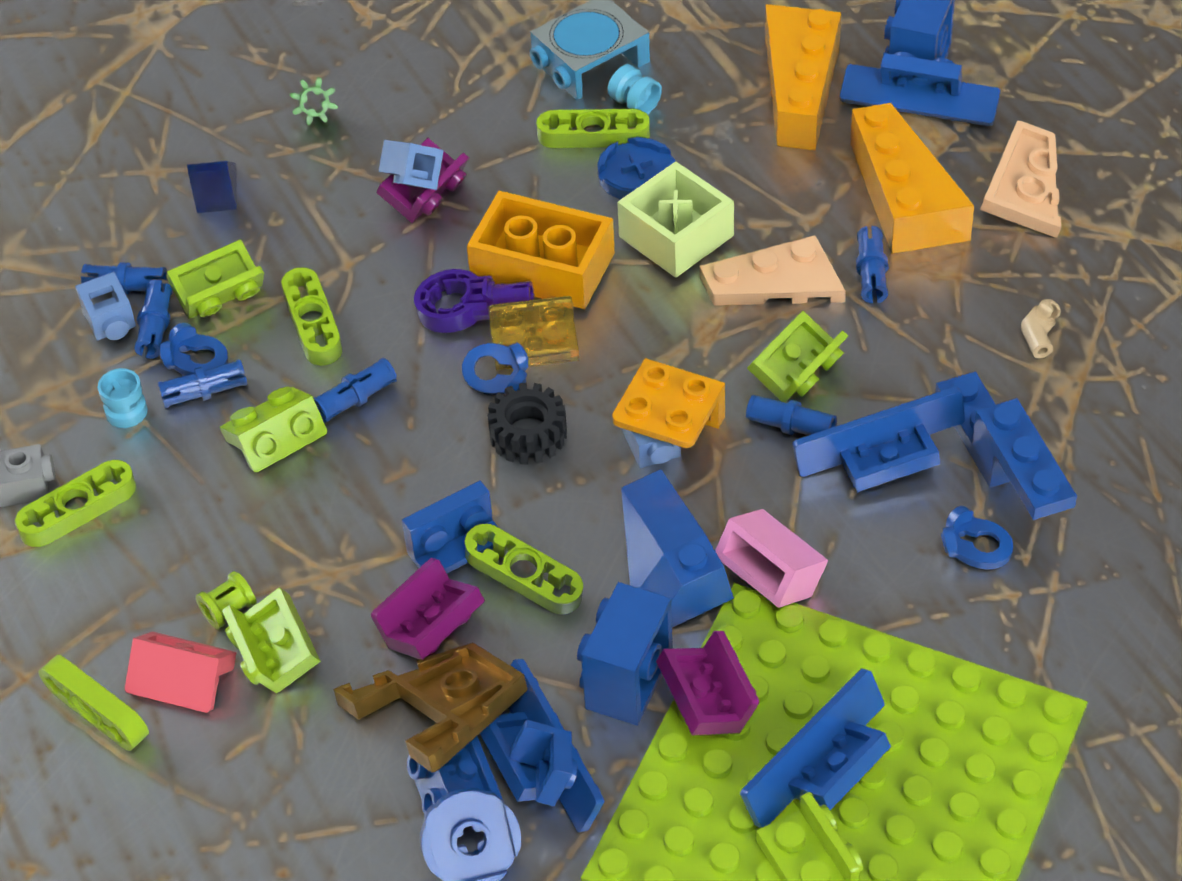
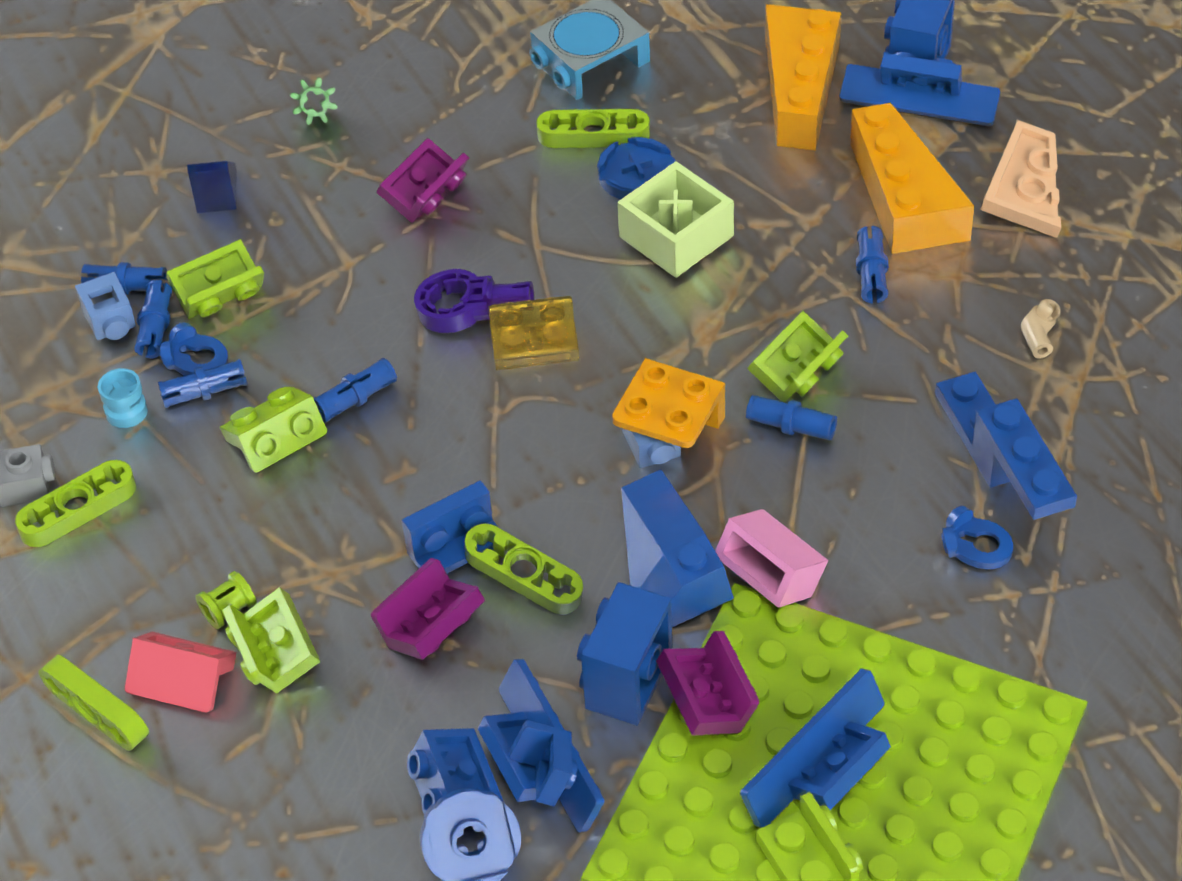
lime beam [281,267,342,366] -> none
pearl gold wing [333,642,528,773] -> none
medium blue brick [379,140,444,190] -> none
blue piece [462,342,528,395] -> none
light orange brick [467,190,615,309] -> none
black tyre [487,383,567,465] -> none
medium azure wheel [608,64,662,114] -> none
light nougat wing [700,235,846,306] -> none
blue bracket [793,386,965,492] -> none

